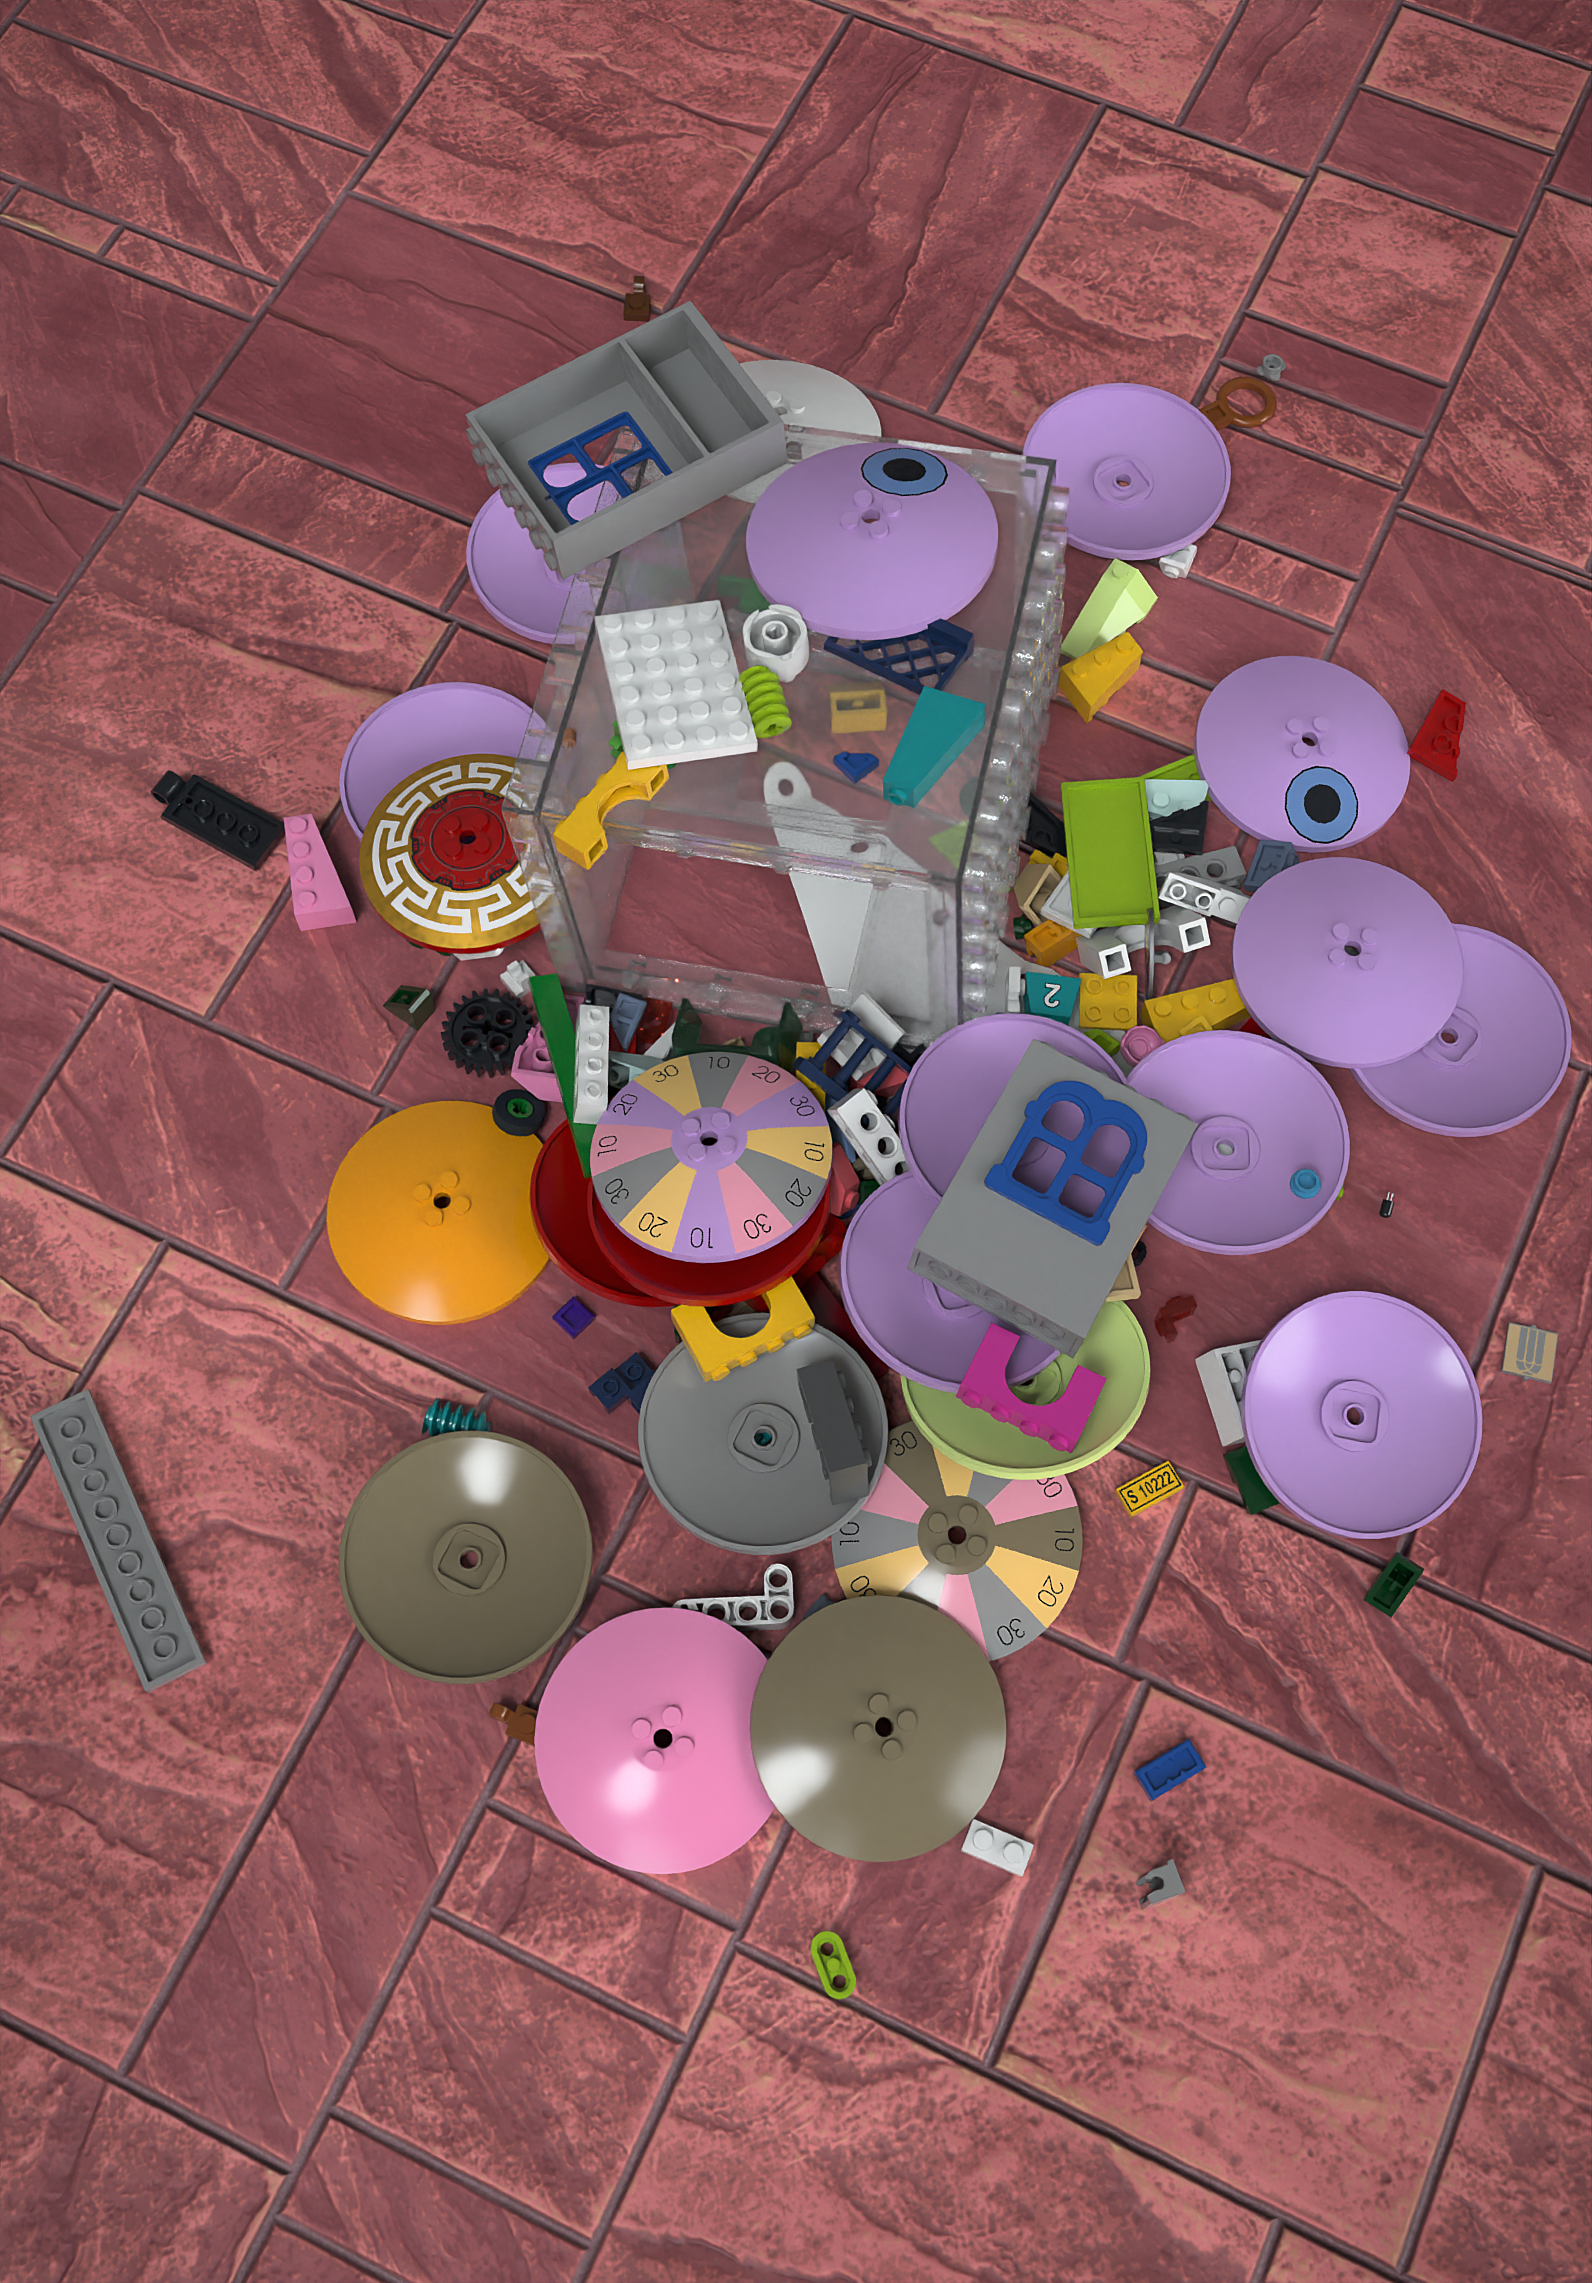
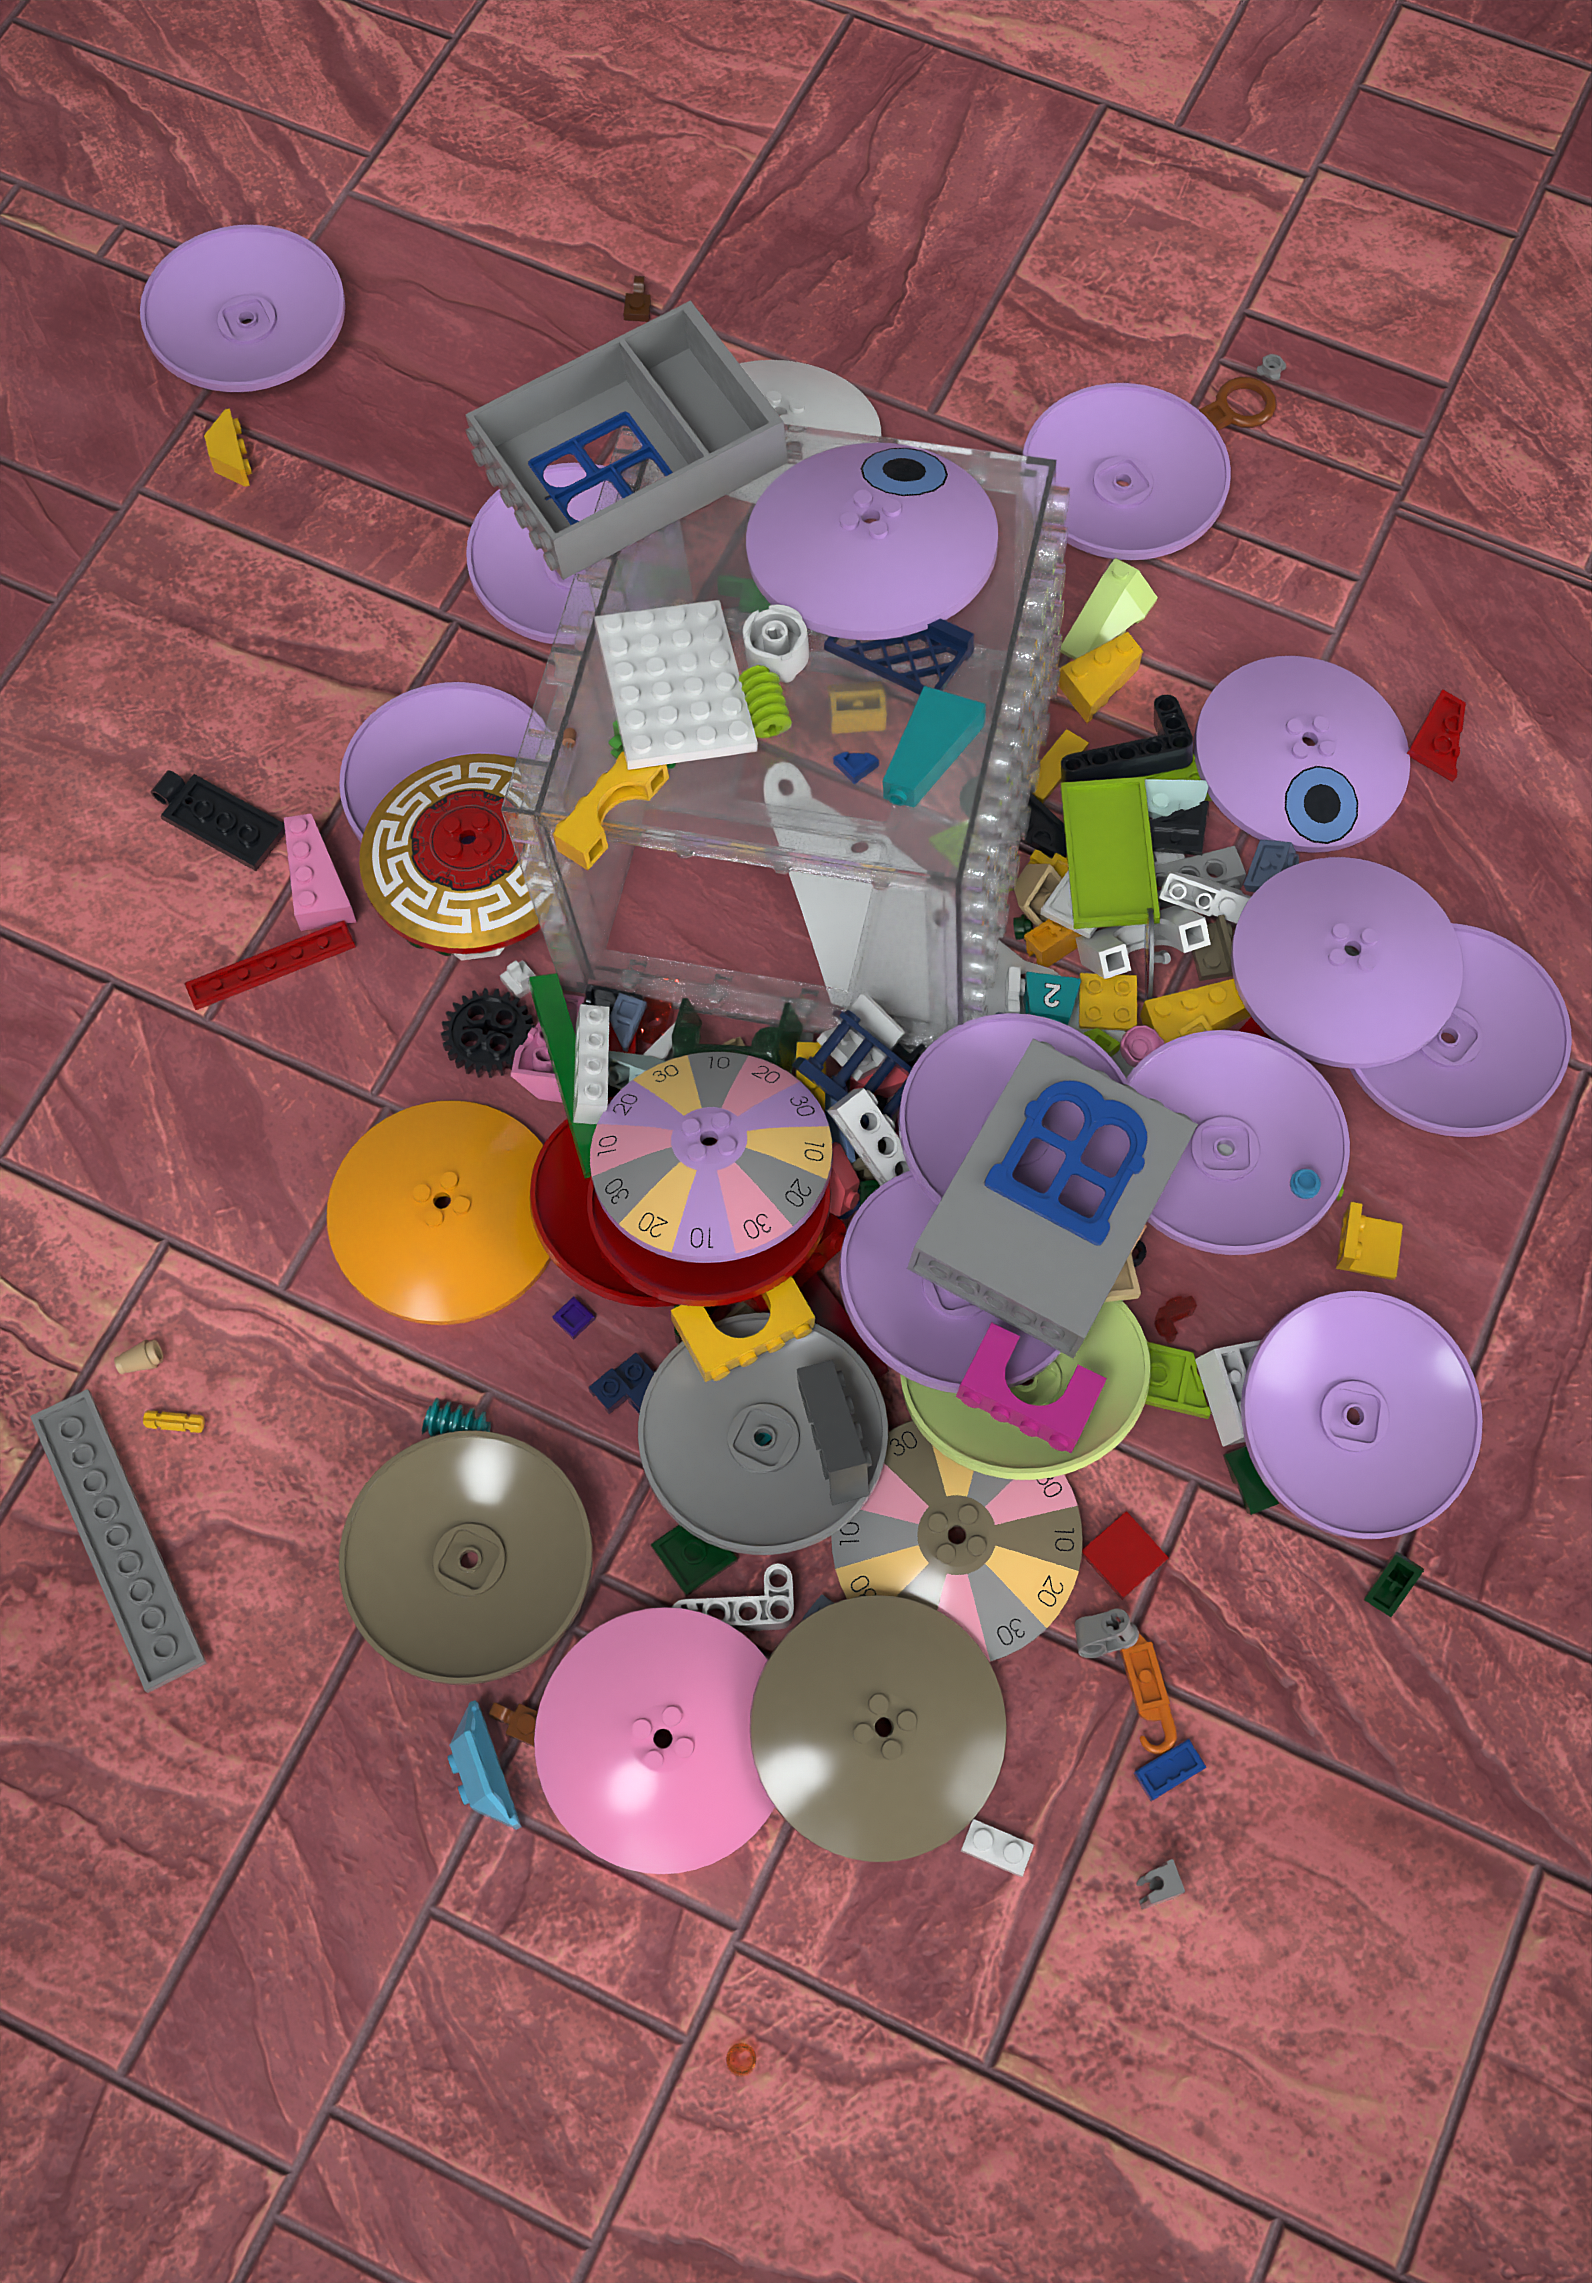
slope [383,985,435,1031] -> none
black bush [492,1089,545,1136] -> none
lime plate [810,1931,856,2000] -> none
yellow tile [1114,1461,1184,1518] -> none
white bracket [1159,544,1197,579] -> none
black piece [1379,1192,1394,1218] -> none
piece [1501,1322,1558,1384] -> none
none -> tan cone [114,1340,163,1374]
none -> lavender dish [140,225,345,392]
none -> yellow axle [143,1410,205,1433]
none -> red tile [184,920,356,1010]
none -> yellow slope [204,408,252,487]
none -> medium azure wedge [447,1700,522,1830]
none -> dark green tile [651,1525,737,1597]
none -> clear orange bush [726,2043,756,2077]
none -> yellow tile [1020,729,1089,804]
none -> black beam [1061,695,1193,783]
none -> light grey piece [1074,1609,1139,1658]
none -> red tile [1082,1511,1169,1600]
none -> orange plate [1120,1634,1177,1754]
none -> lime wing [1145,1342,1211,1419]
none -> dark tan bracket [1192,915,1233,981]
none -> yellow bracket [1336,1202,1403,1280]

